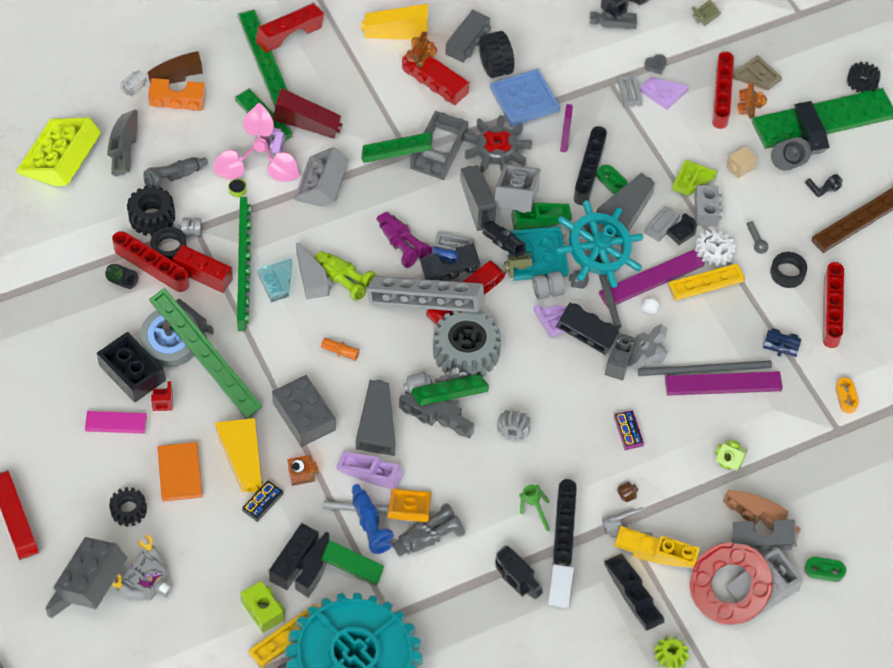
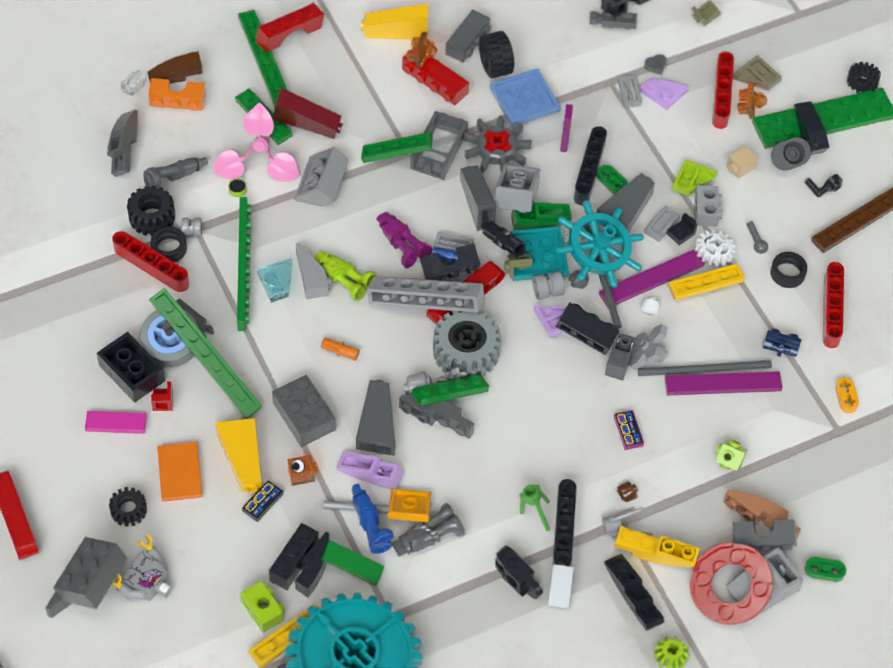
neon yellow slope [16,117,101,186] -> none
black rock [105,264,139,289] -> none
red brick [173,245,233,293] -> none
lavender bracket [268,128,286,156] -> none
light grey gear [497,409,531,440] -> none

